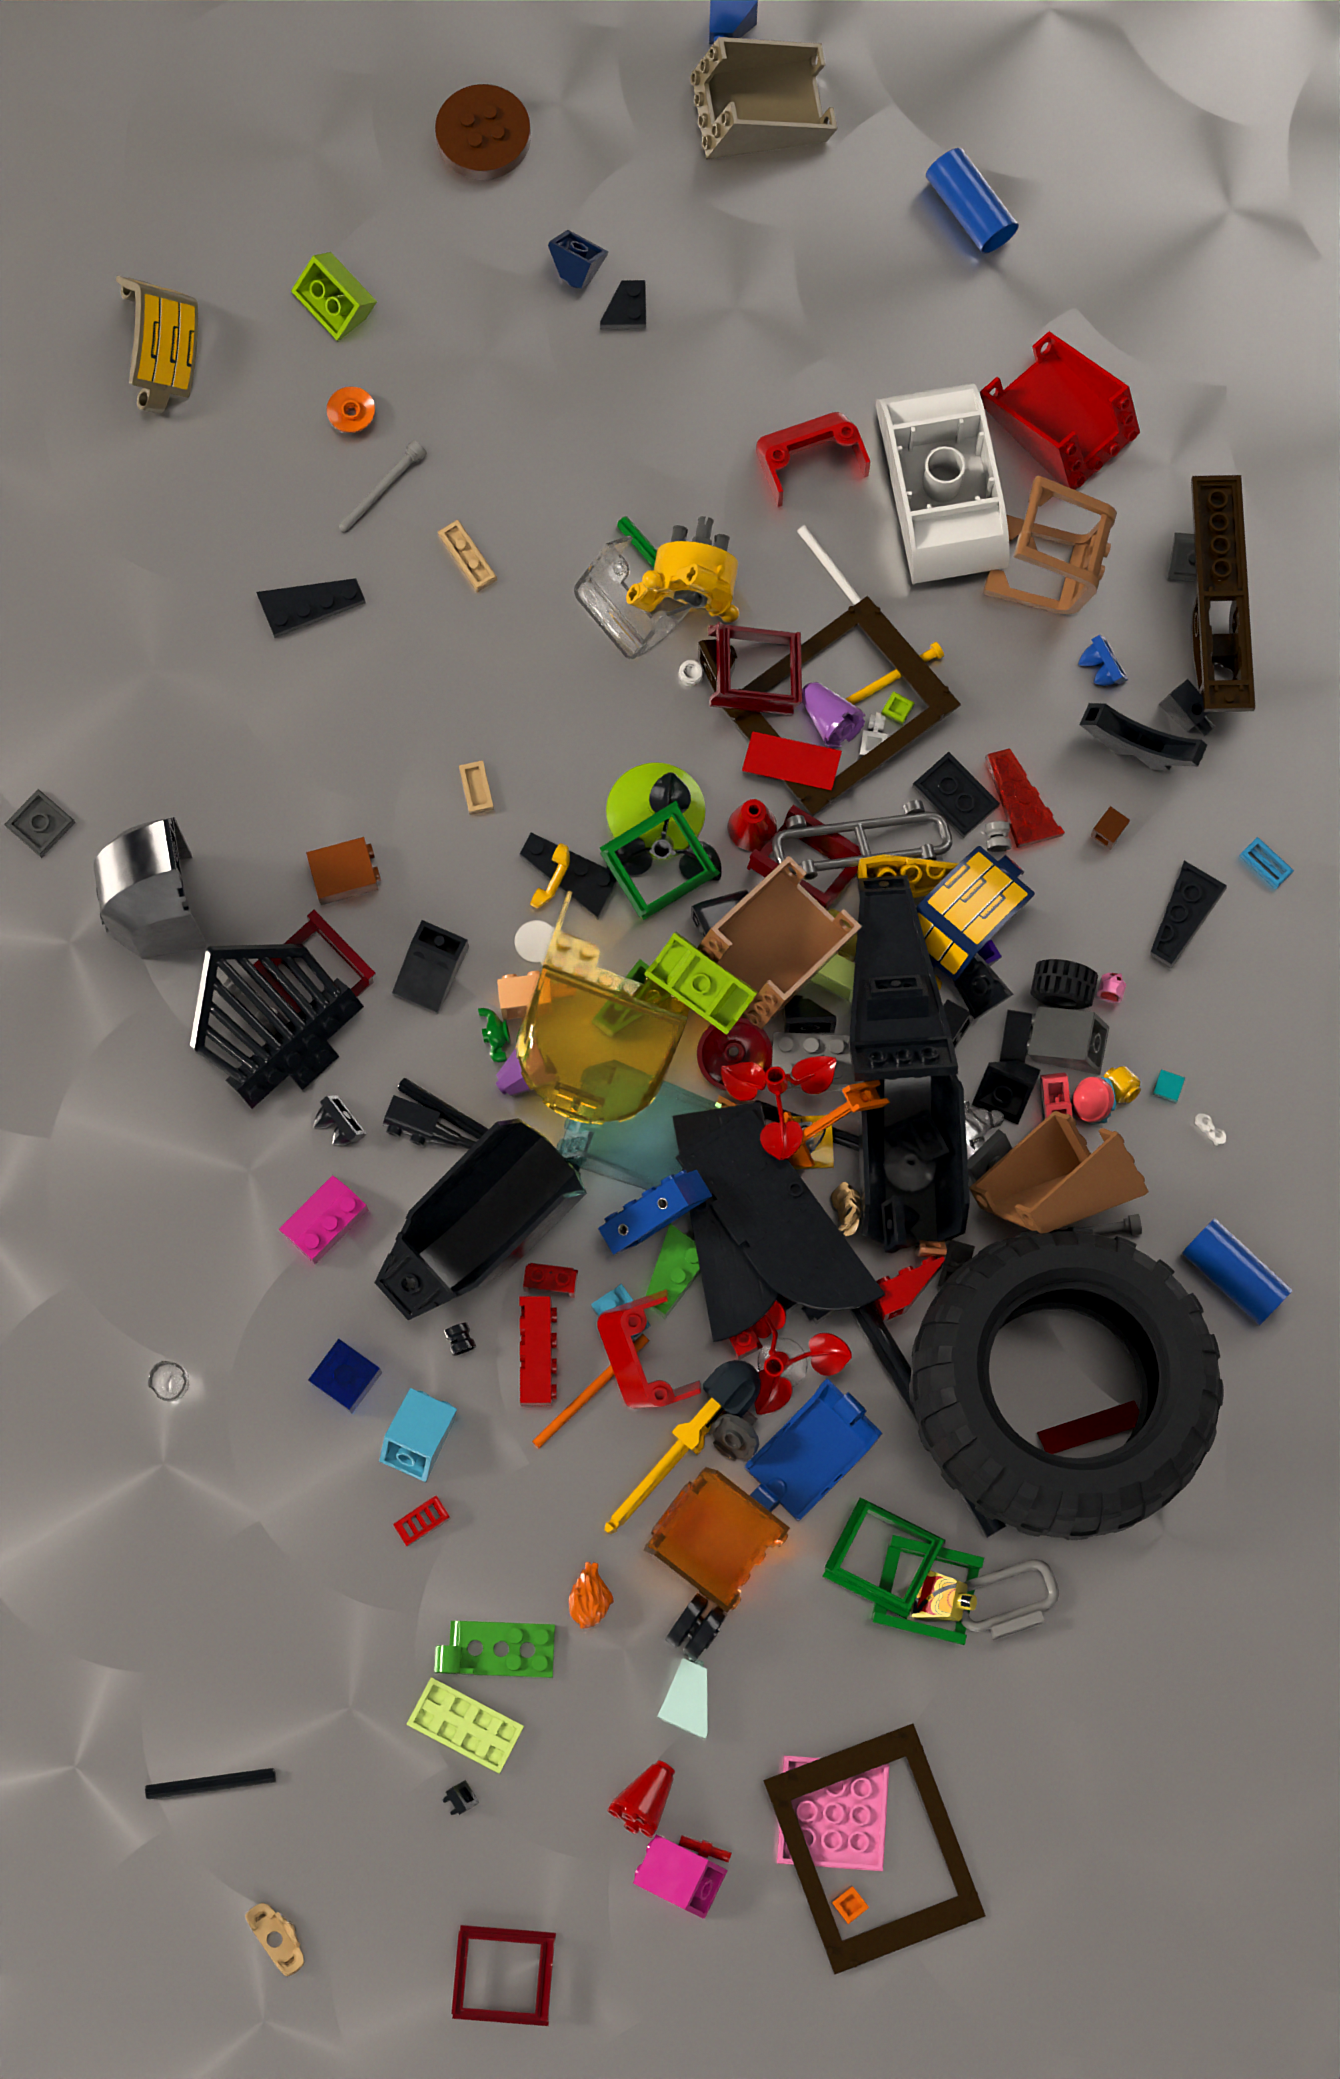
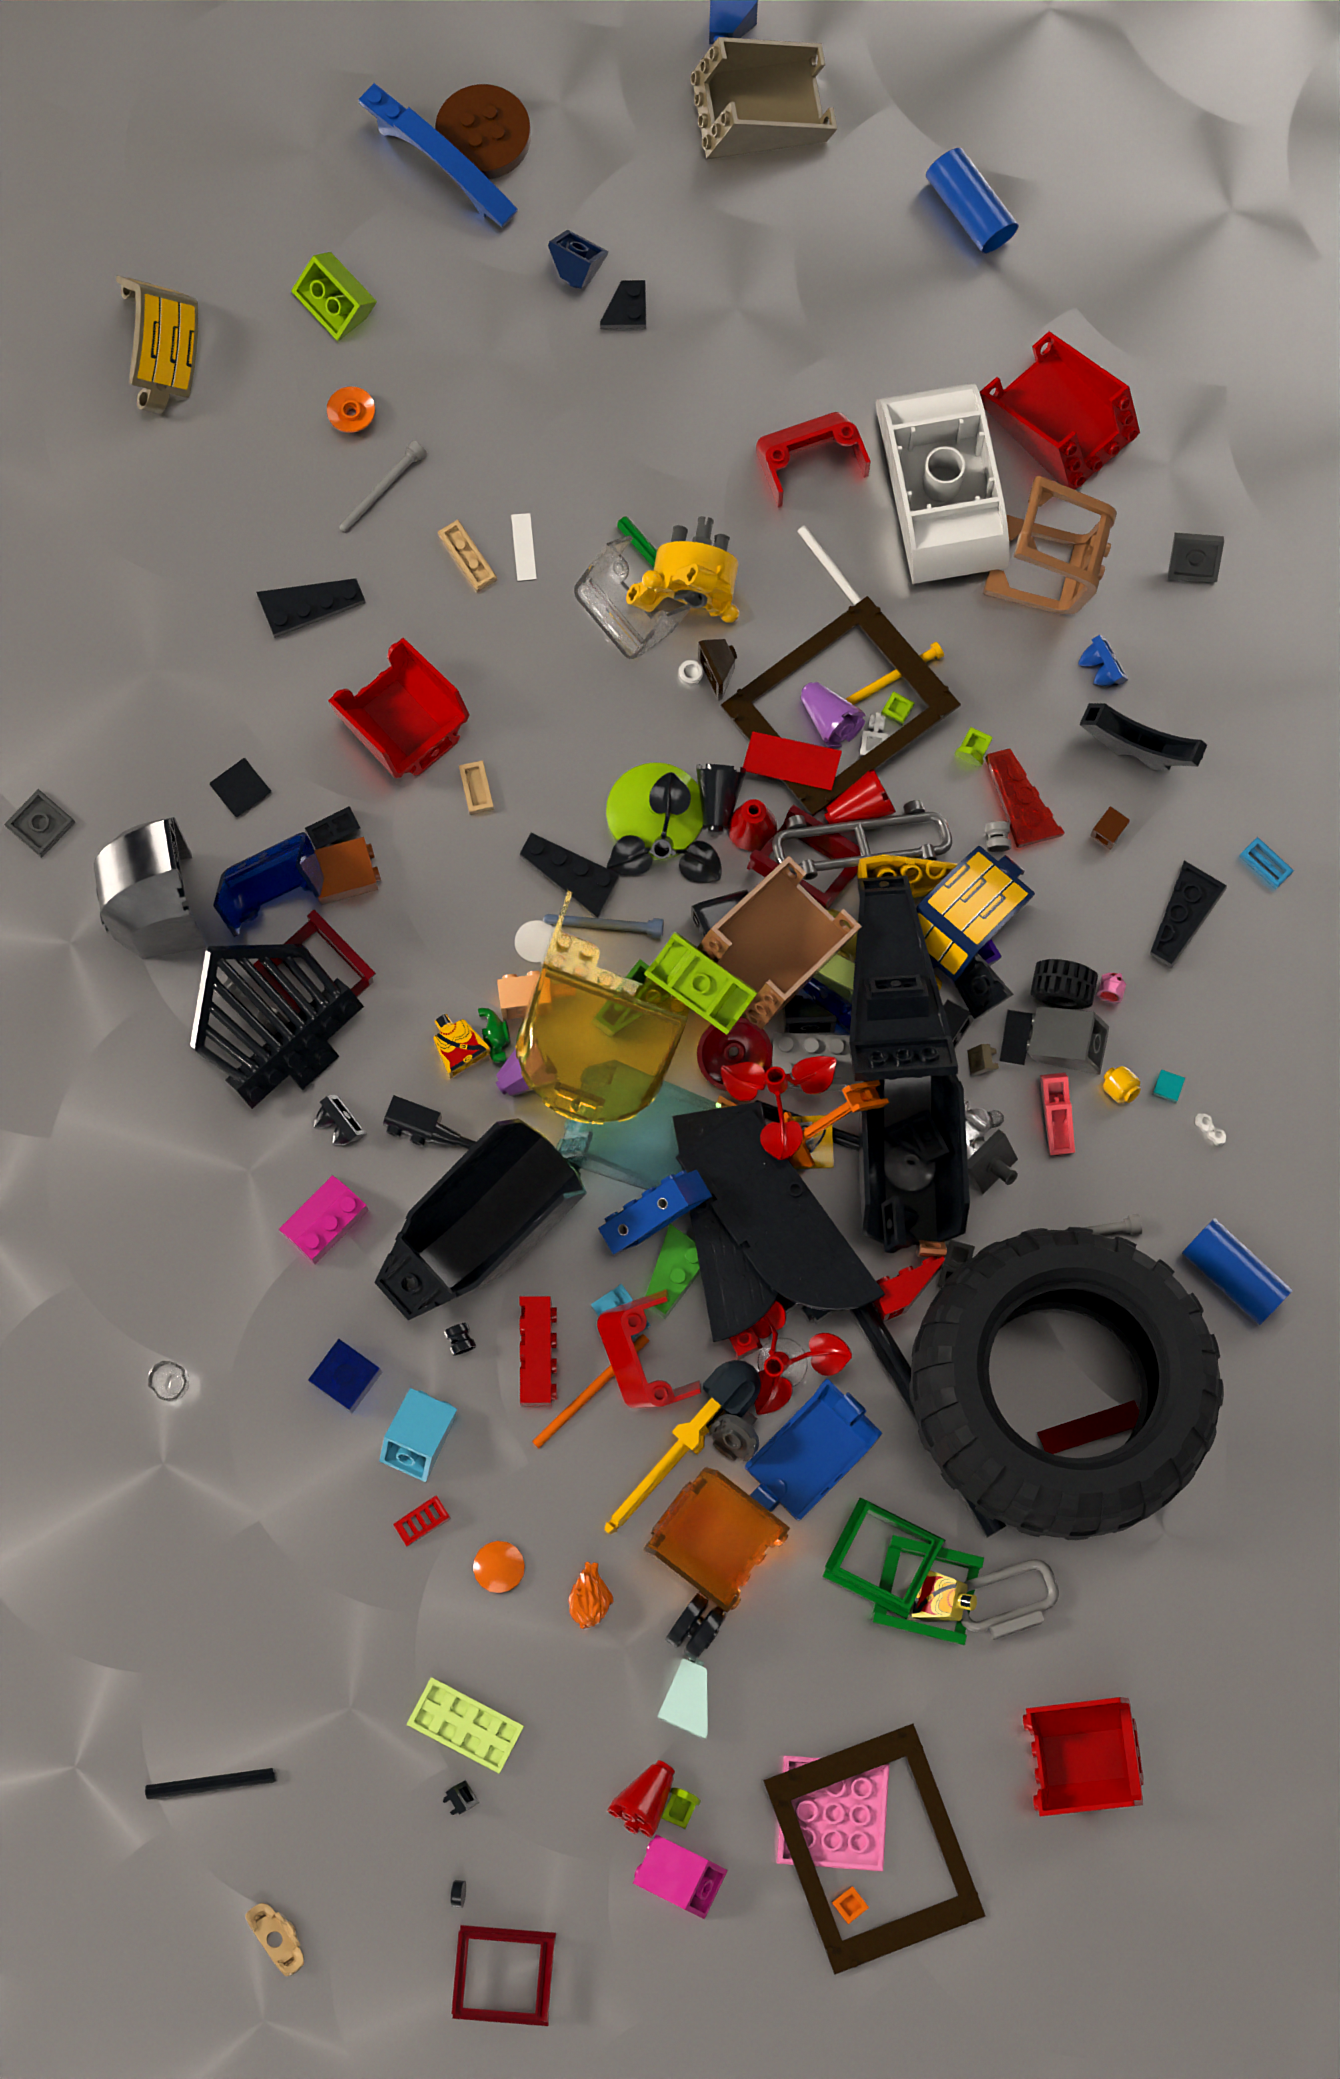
black slope [392,920,469,1014] -> none
black axle [398,1078,489,1140] -> none
bright green hinge [434,1621,555,1678] -> none
red window [523,1263,578,1298] -> none
yellow bar [530,843,570,909] -> none
green piece [600,801,720,920] -> none
red bar [679,1835,732,1863] -> none
dark red piece [708,622,802,715] -> none
tan piece [831,1182,861,1236] -> none
black tile [913,752,1000,838] -> none
medium nougat windscreen [969,1111,1149,1234] -> none
black slope [972,1060,1041,1124] -> none
coral hair [1072,1077,1116,1124] -> none
black torso [1159,679,1215,736] -> none
dark brown piece [1191,475,1255,712] -> none
none -> black sticker [210,758,271,817]
none -> clear blue windscreen [213,832,324,937]
none -> black hinge [305,806,361,850]
none -> red windscreen [328,638,470,778]
none -> blue slope [358,83,518,227]
none -> torso [433,1014,490,1079]
none -> black tile [451,1880,466,1908]
none -> orange dish [473,1541,525,1593]
none -> white sticker [511,513,537,581]
none -> sand blue piece [544,914,664,939]
none -> lime tile [661,1787,701,1829]
none -> black cone [696,764,746,832]
none -> clear blue piece [802,978,852,1034]
none -> red cone [824,769,896,824]
none -> lime tile [955,727,993,766]
none -> dark tan tile [967,1044,999,1075]
none -> red windscreen [1023,1697,1144,1816]

